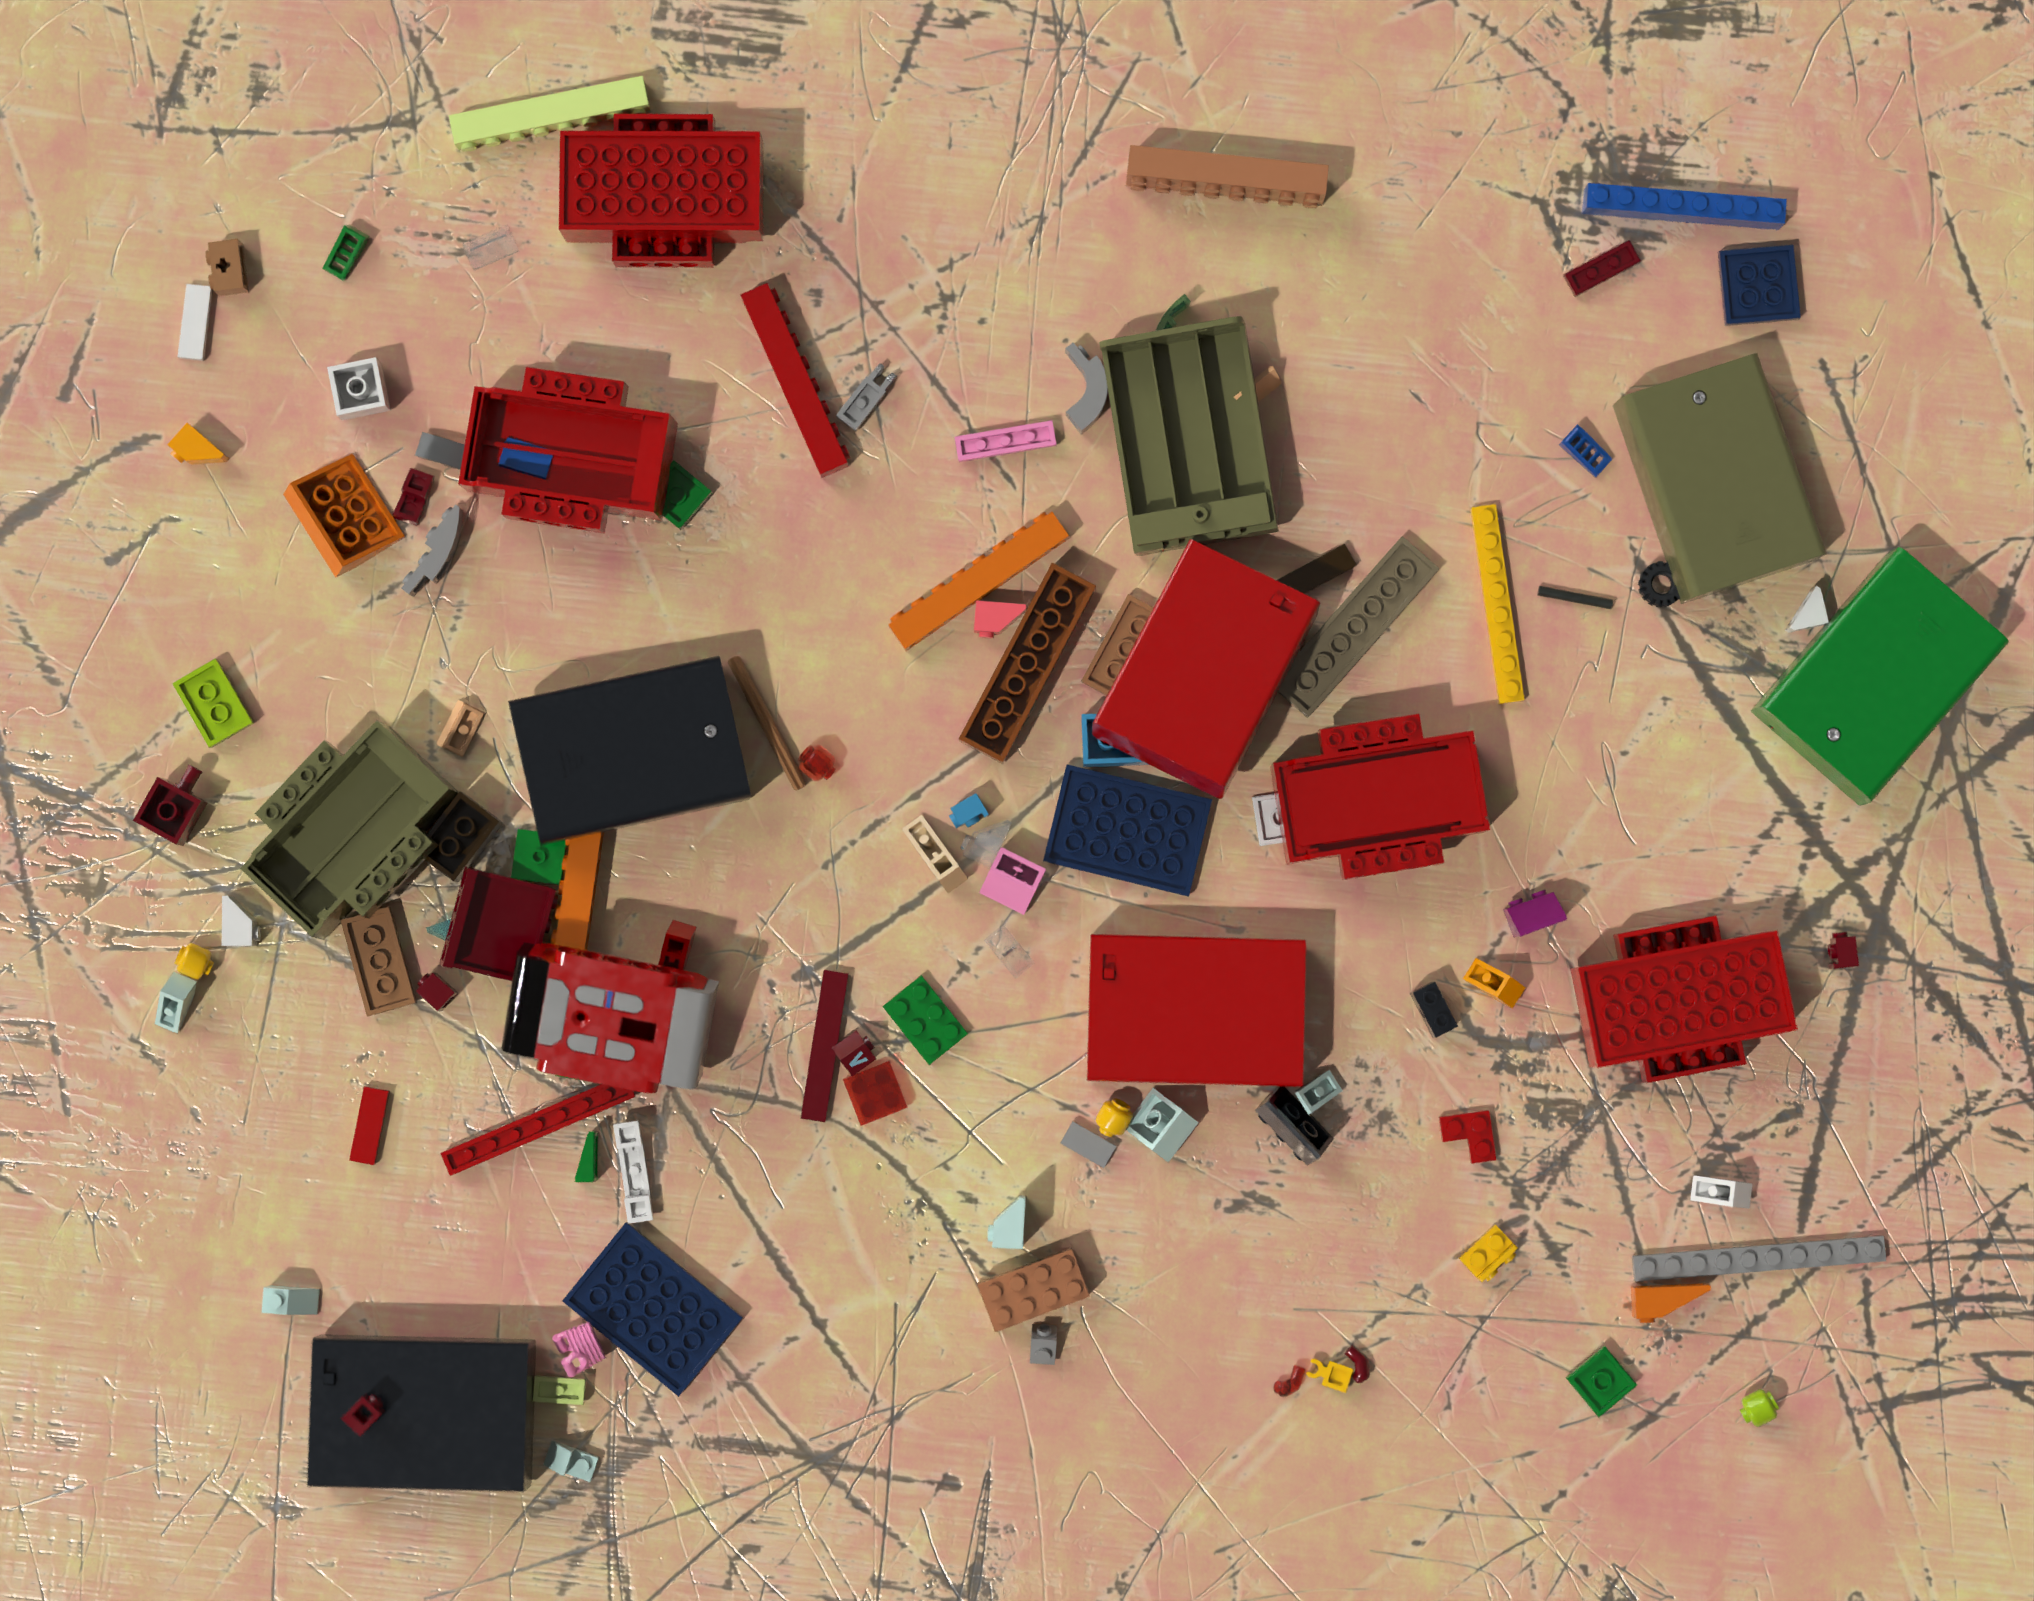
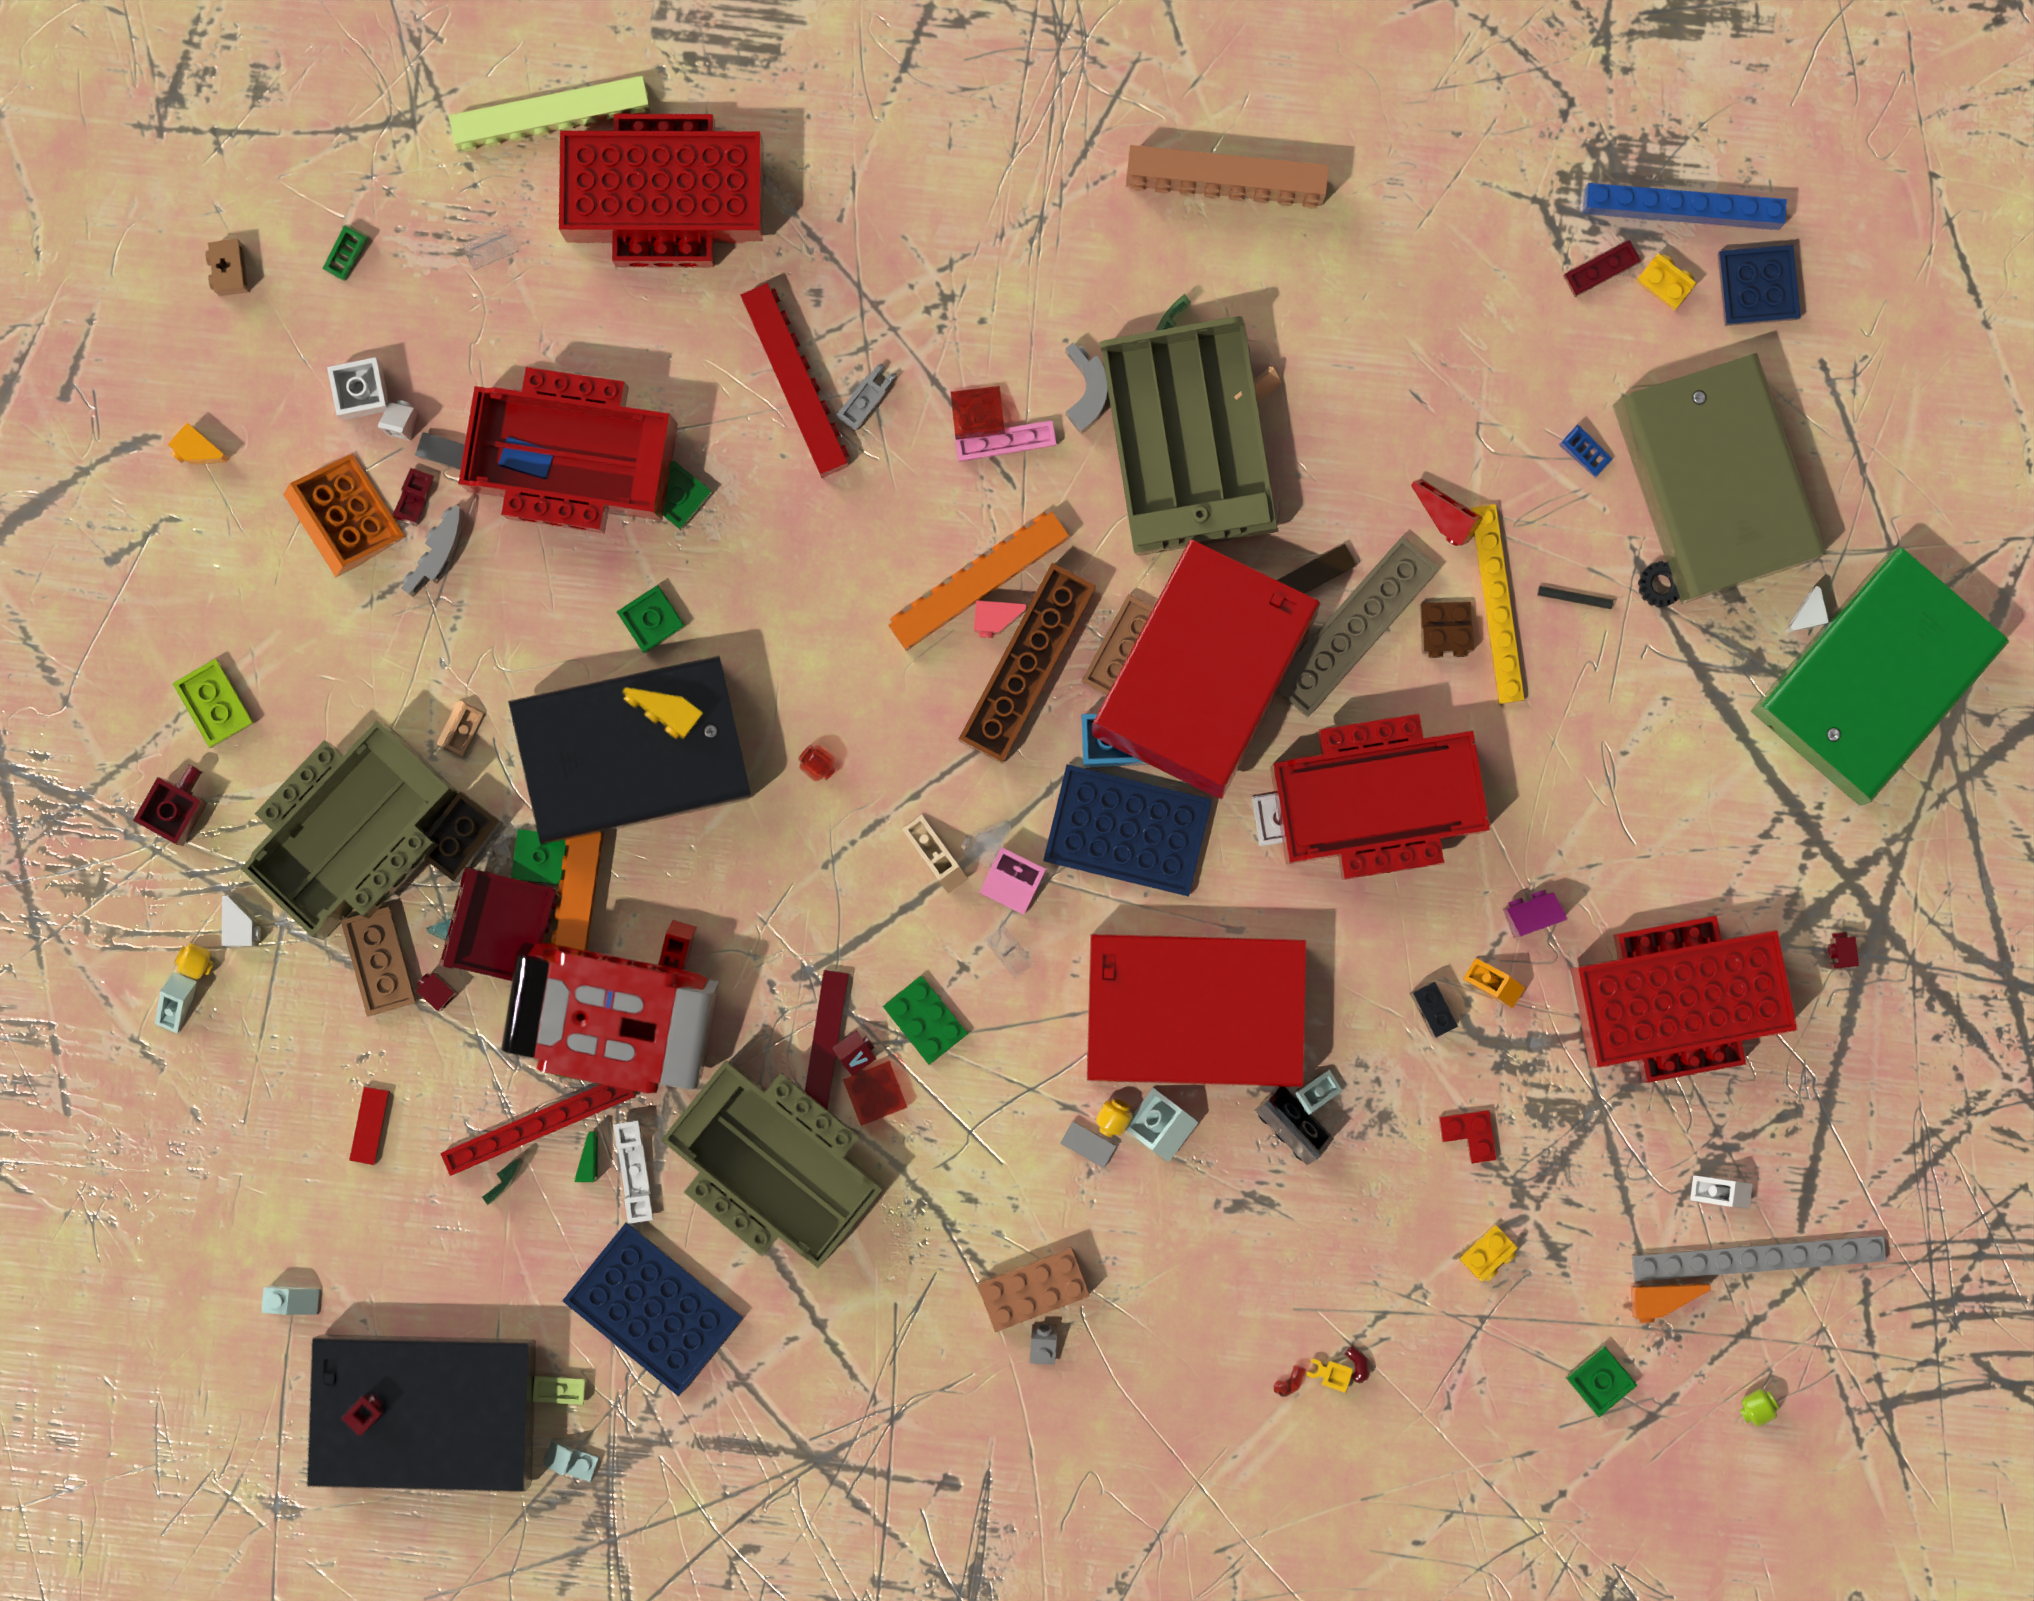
white tile [178,284,213,361] -> none
bright pink piece [552,1322,606,1377] -> none
medium nougat axle [728,656,806,791] -> none
dark azure brick [949,793,989,829] -> none
light aqua slope [987,1195,1025,1249] -> none
none -> white slope [378,400,418,441]
none -> clear green slope [482,1158,523,1205]
none -> green plate [617,585,686,654]
none -> yellow slope [623,688,702,739]
none -> olive piece [661,1060,884,1268]
none -> clear red plate [951,386,1005,440]
none -> red slope [1411,479,1483,546]
none -> reddish brown plate [1420,602,1474,658]
none -> yellow bracket [1636,253,1697,311]

